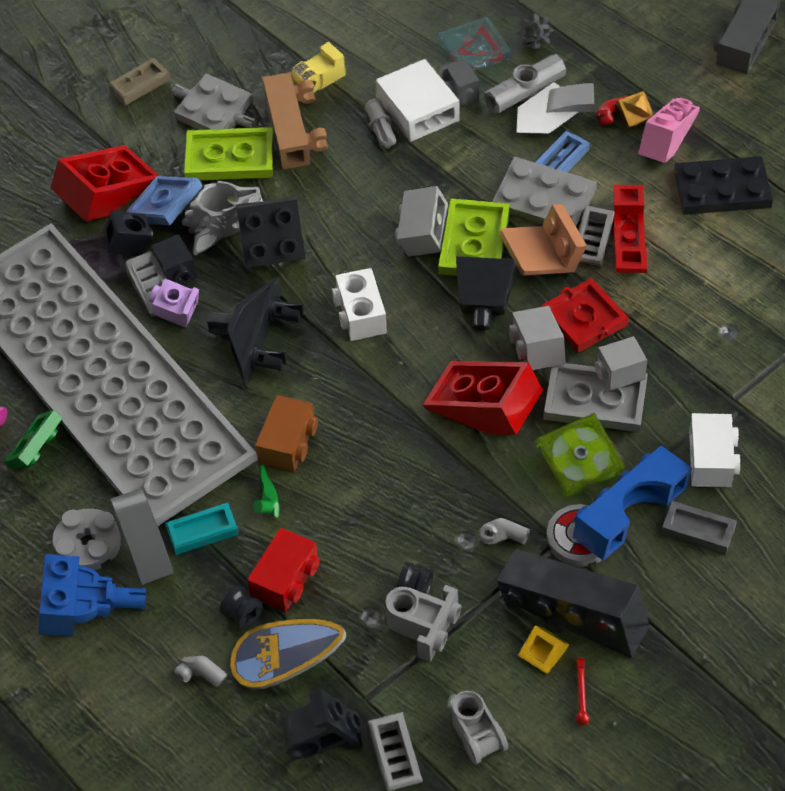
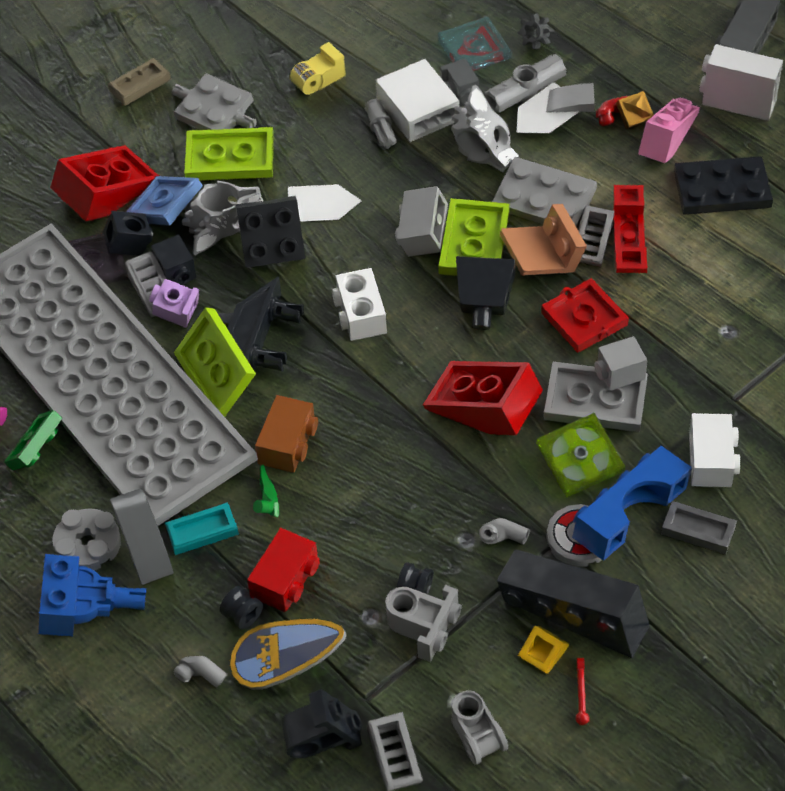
medium nougat brick [262,72,328,170] -> none
light grey brick [509,306,566,370] -> none
medium blue tile [535,131,590,172] -> none
none -> lime plate [174,307,256,417]
none -> white sticker [288,184,361,222]
none -> light grey piece [451,84,519,172]
none -> white brick [699,44,783,121]

